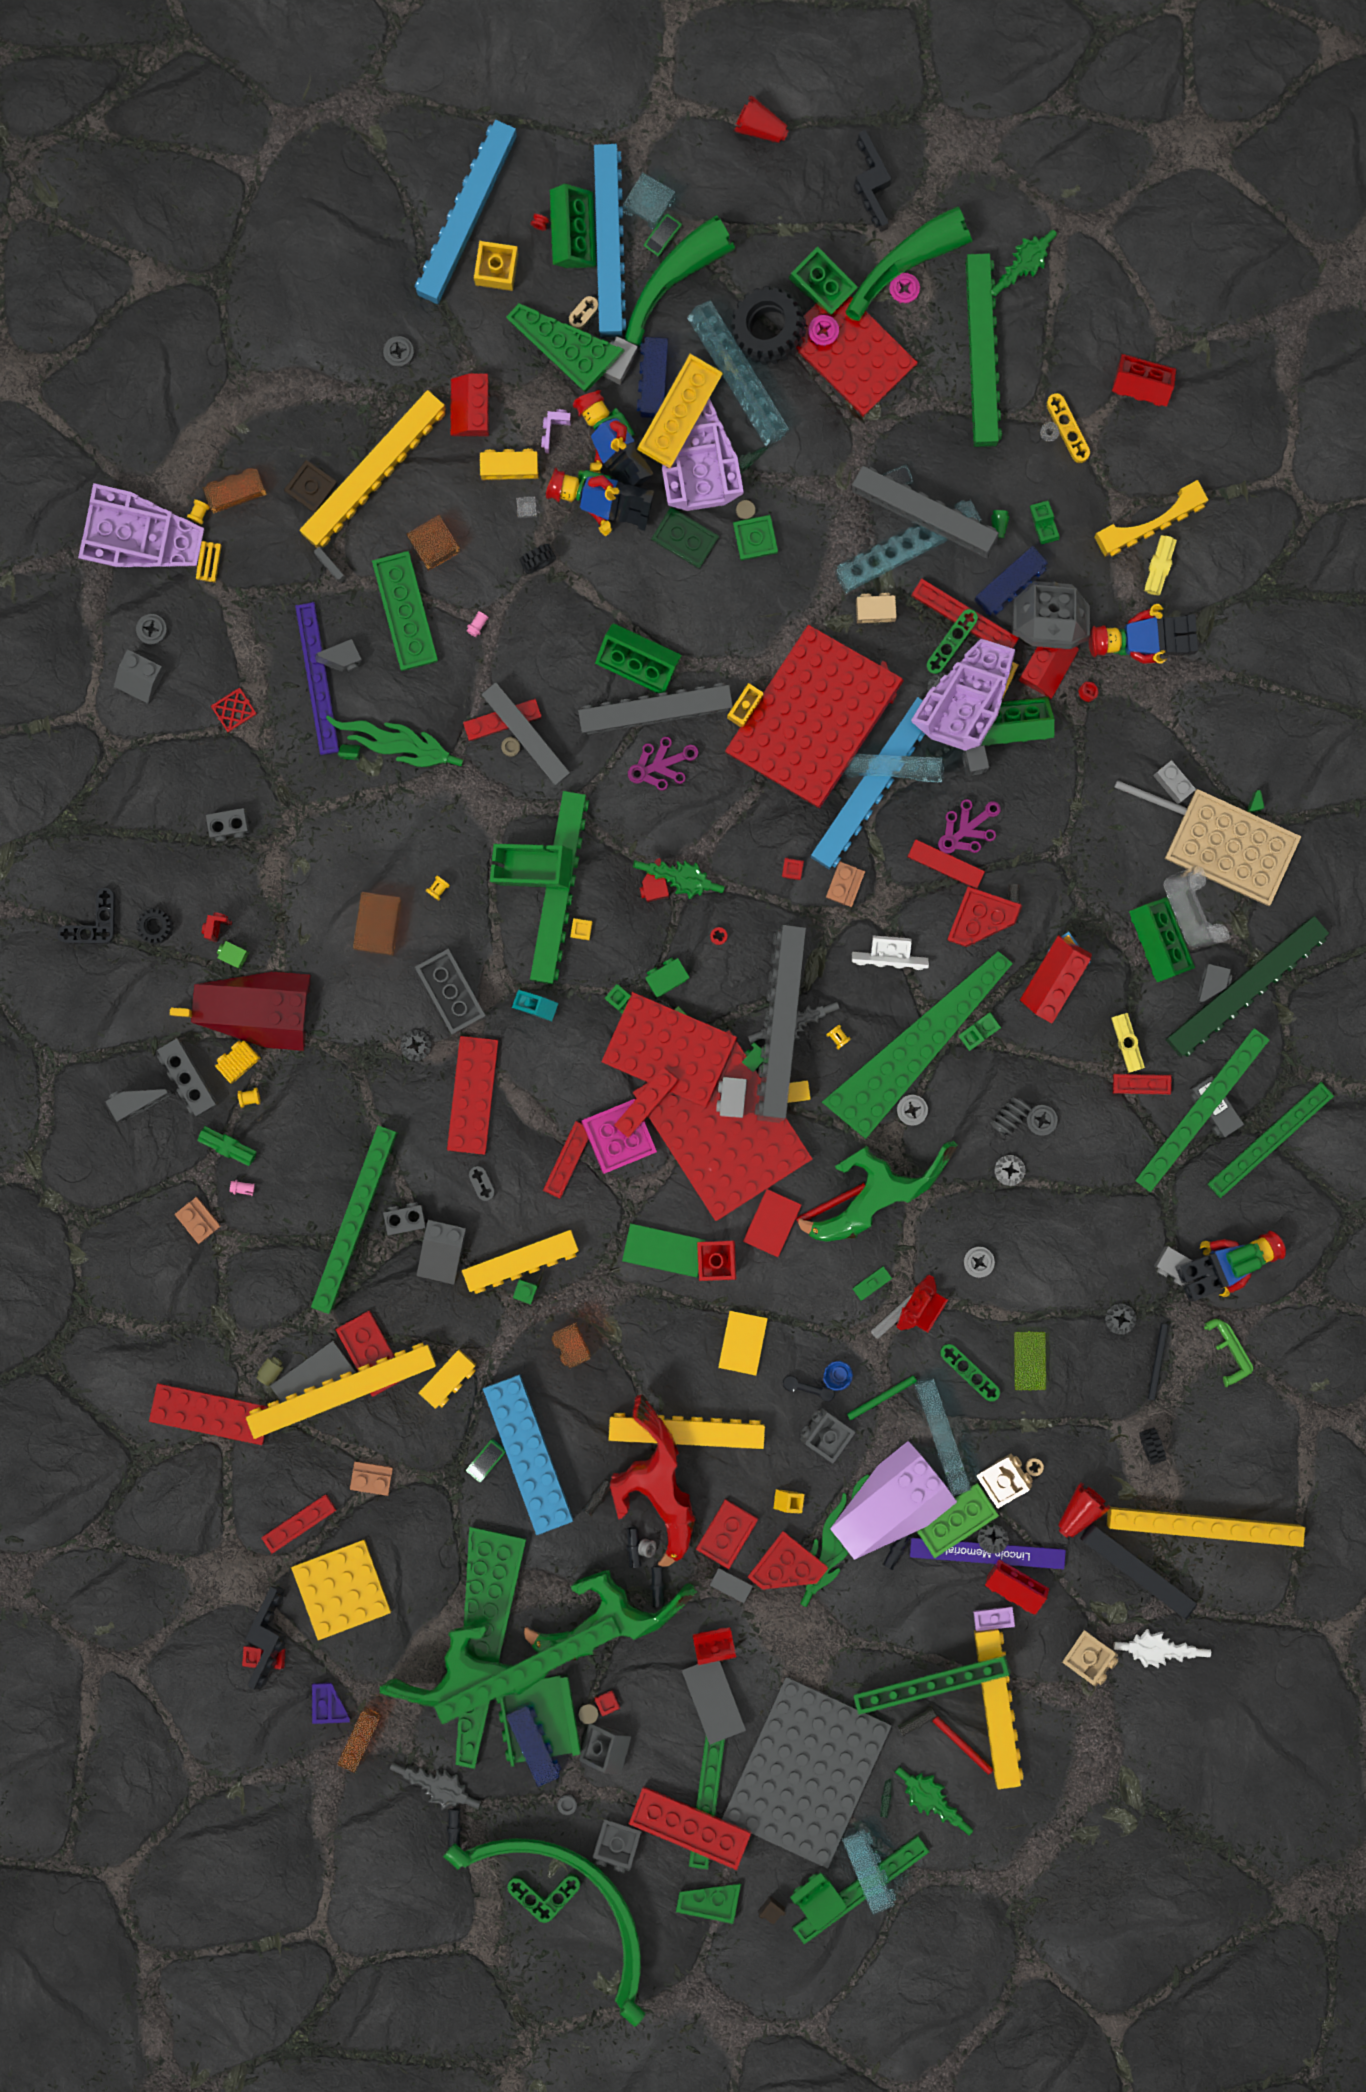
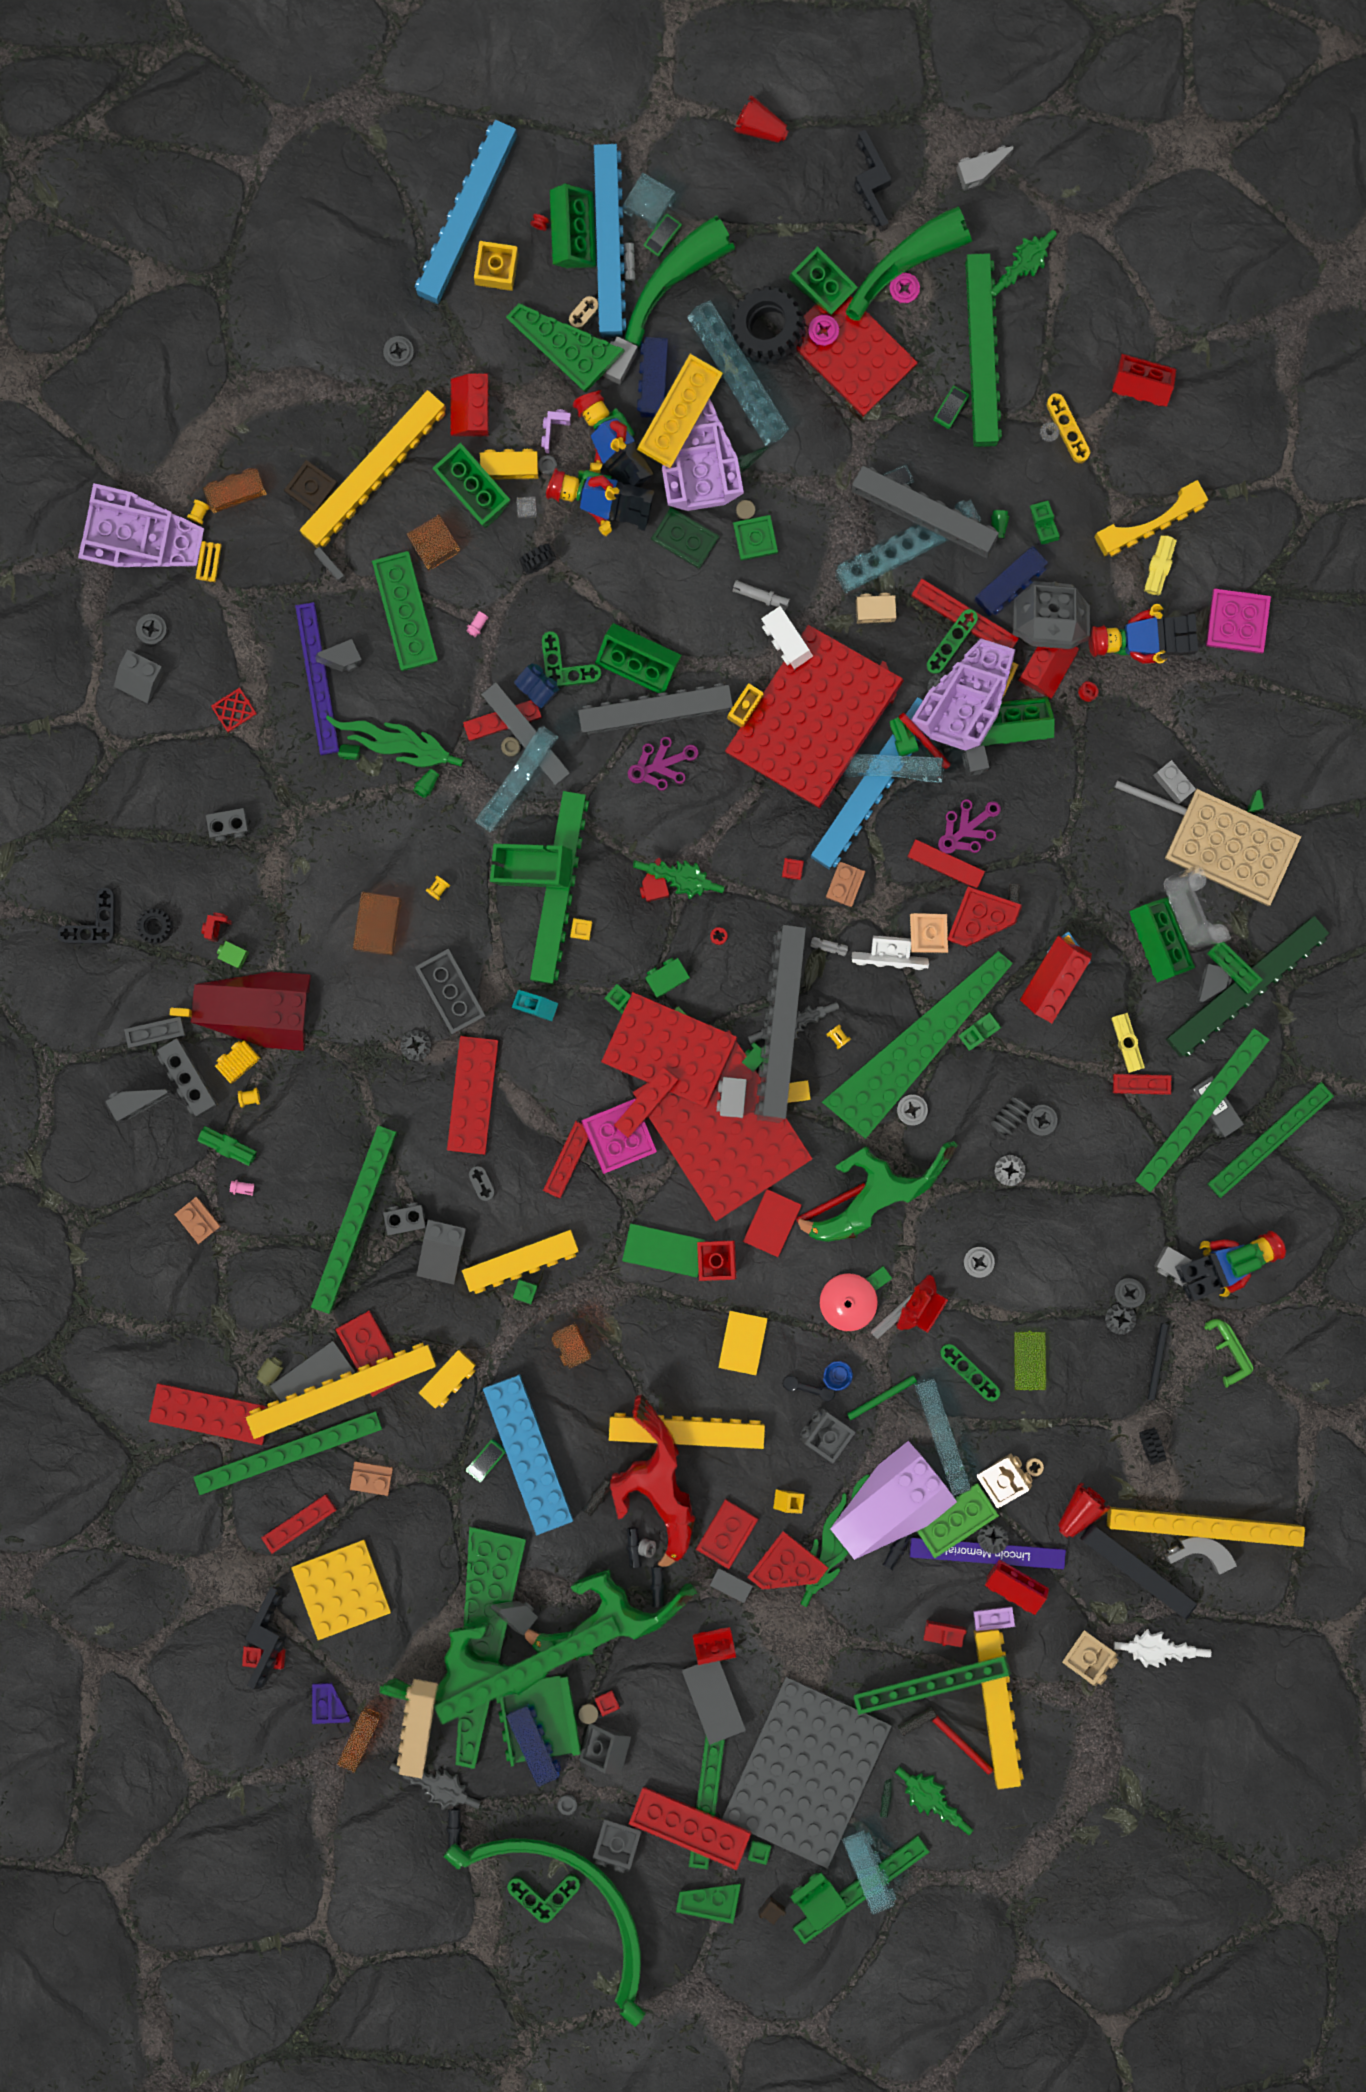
none -> dark grey plate [124,1017,186,1048]
none -> green plate [193,1411,383,1495]
none -> tan brick [397,1679,437,1779]
none -> green cone [413,769,439,798]
none -> green slope [432,443,511,529]
none -> clear light blue arch [475,726,559,832]
none -> dark grey slope [490,1601,538,1635]
none -> dark blue brick [514,663,560,708]
none -> dark grey tile [538,455,557,476]
none -> green beam [542,631,601,687]
none -> light grey axle [624,243,635,281]
none -> light grey pin [732,580,790,610]
none -> green tile [747,1840,771,1865]
none -> white brick [761,606,813,669]
none -> light grey axle [810,937,848,956]
none -> coral dish [820,1273,878,1331]
none -> green piece [889,717,919,757]
none -> red bar [899,713,951,769]
none -> light nougat plate [910,913,948,953]
none -> red panel [923,1620,967,1647]
none -> slope [933,385,969,429]
none -> light grey slope [956,146,1013,191]
none -> dark grey gear [1114,1278,1145,1309]
none -> light grey arch [1164,1536,1237,1575]
none -> dark pink plate [1206,589,1271,654]
none -> green tile [1207,939,1263,994]

